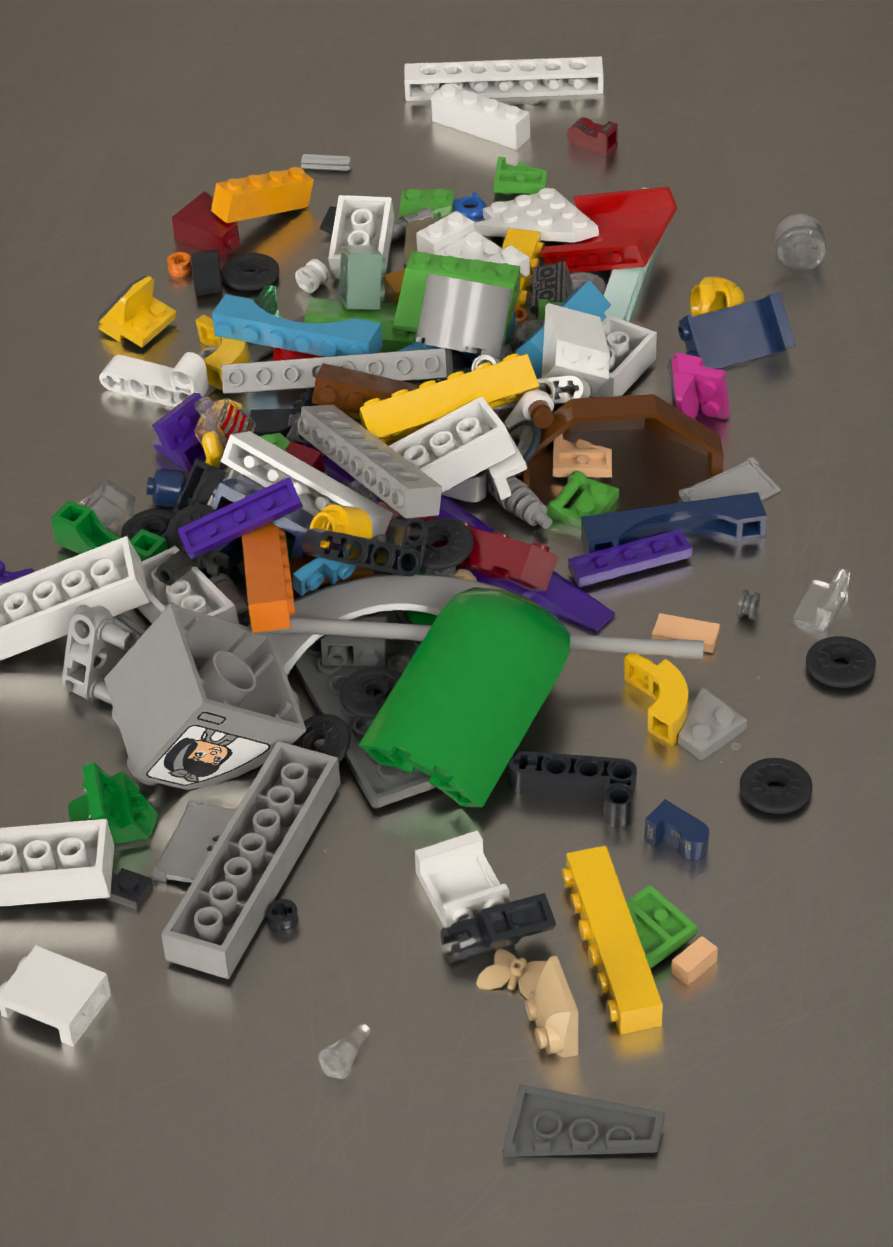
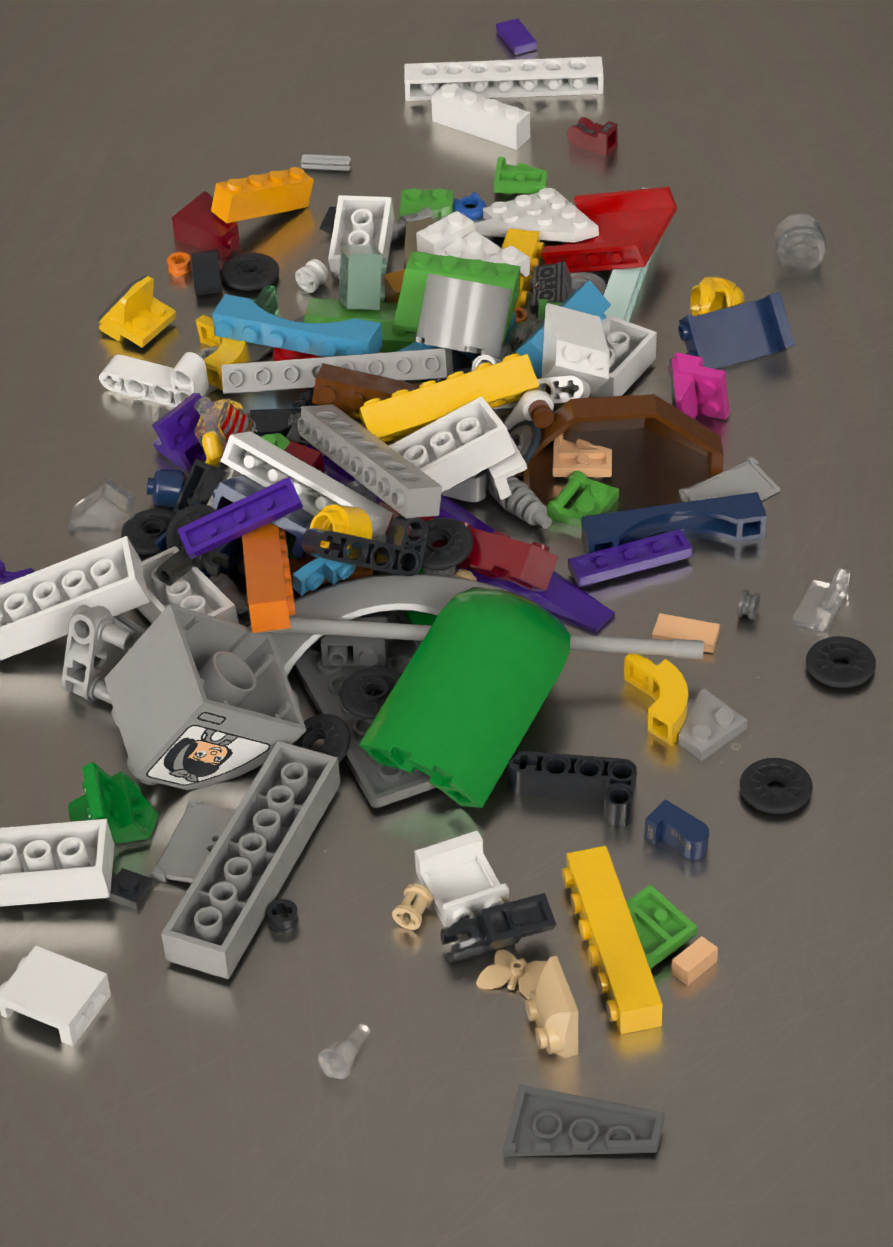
green arch [51,500,168,562] -> none
none -> tan bush [392,883,434,930]
none -> dark purple tile [496,18,537,55]

